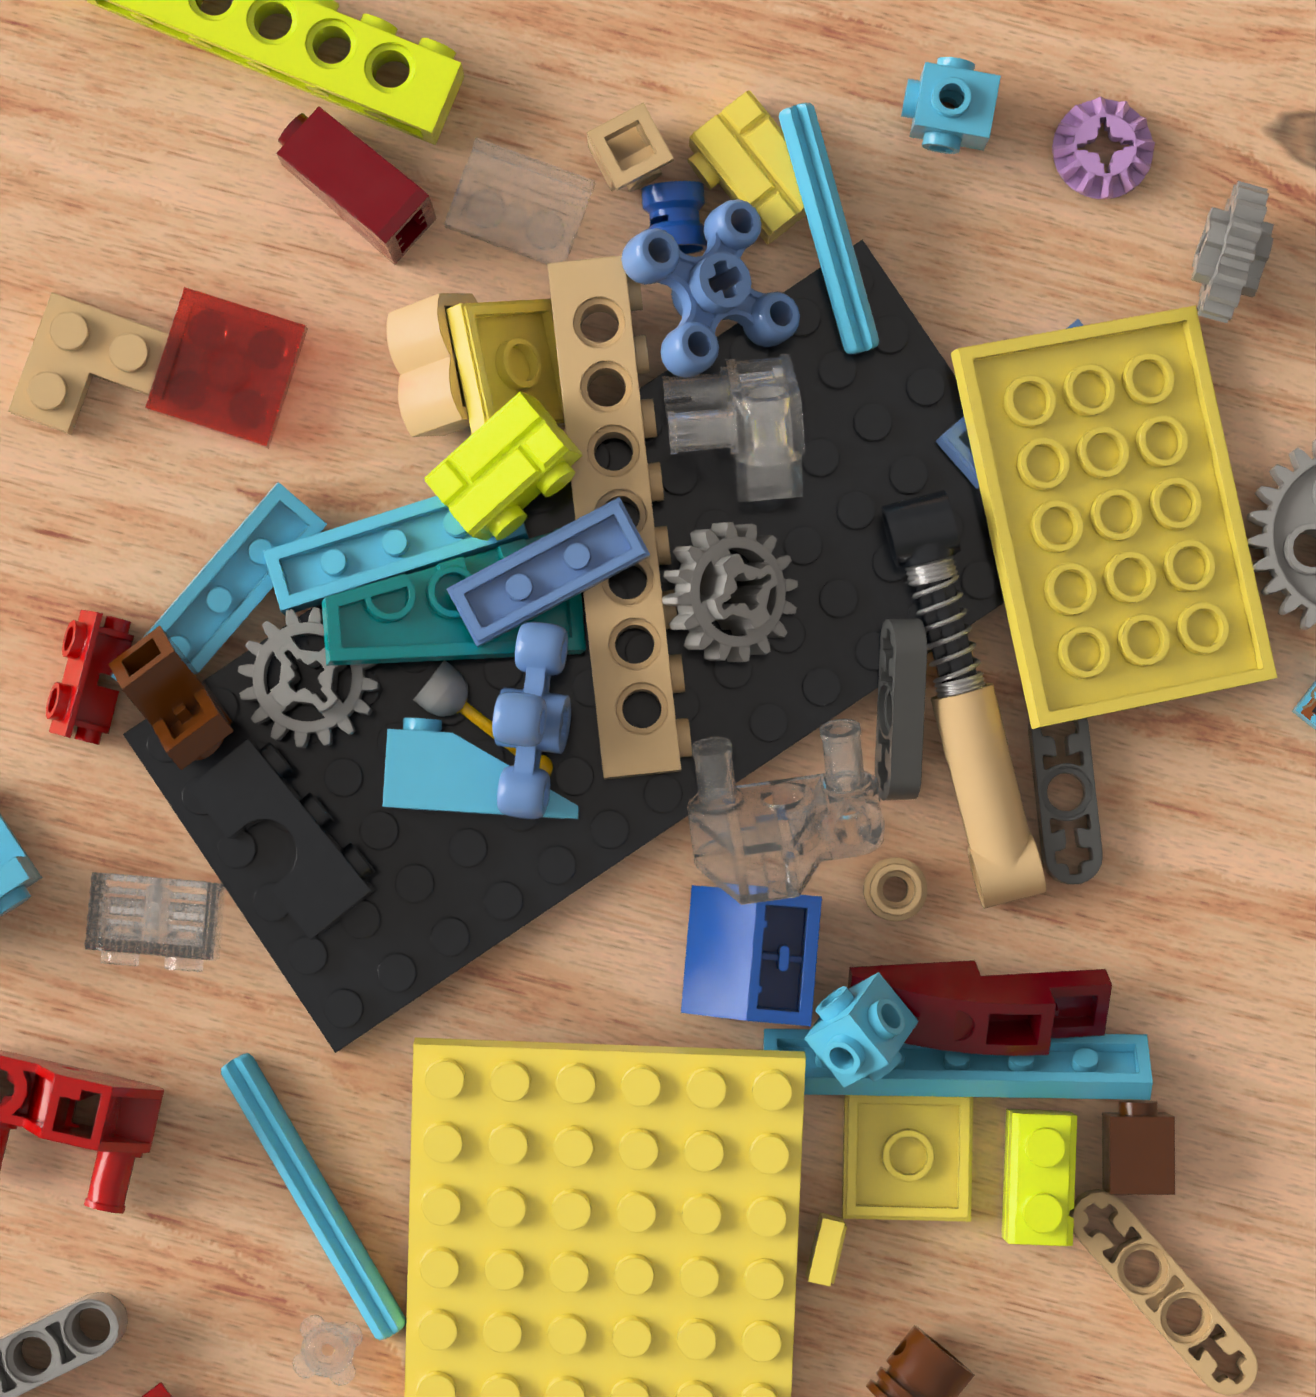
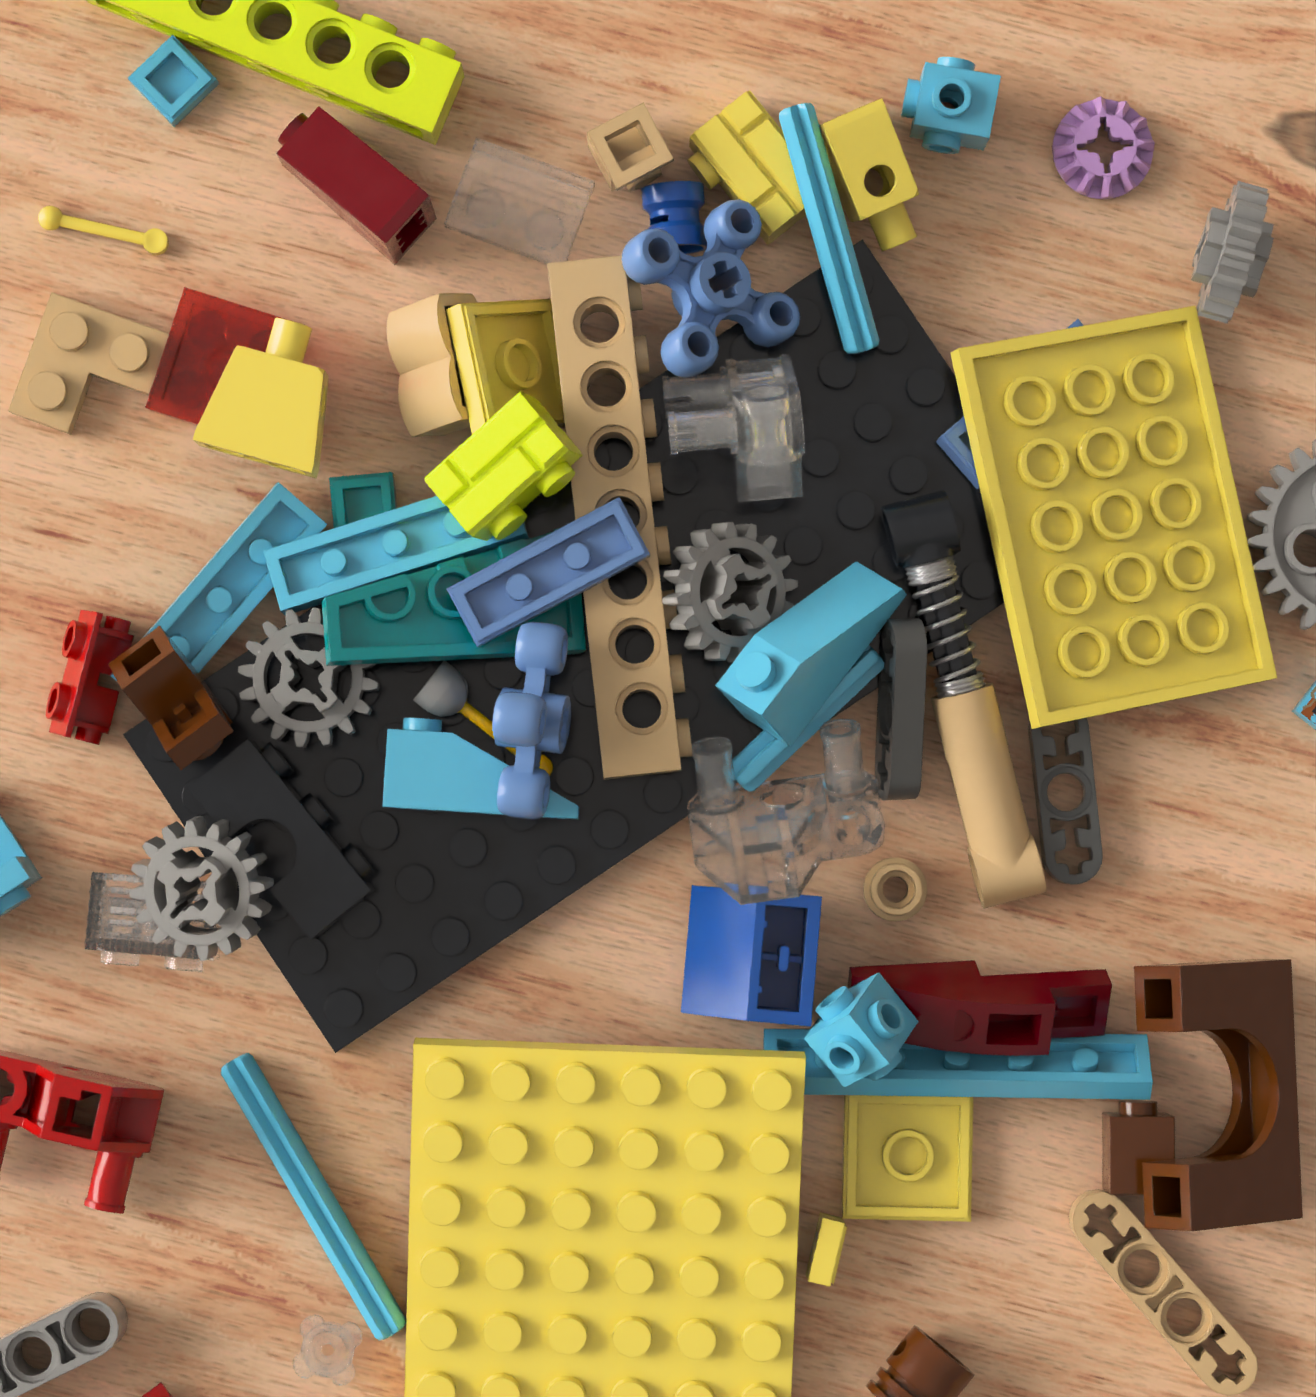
neon yellow brick [1002,1109,1077,1246] -> none
none -> light yellow hinge [38,206,169,255]
none -> medium azure tile [128,35,219,127]
none -> light grey gear [129,816,274,961]
none -> light yellow torso [193,318,328,479]
none -> teal tile [329,472,397,528]
none -> medium azure slope [715,561,907,747]
none -> medium azure axle [727,645,884,792]
none -> light yellow torso [819,98,919,252]
none -> reddish brown arch [1134,959,1303,1231]

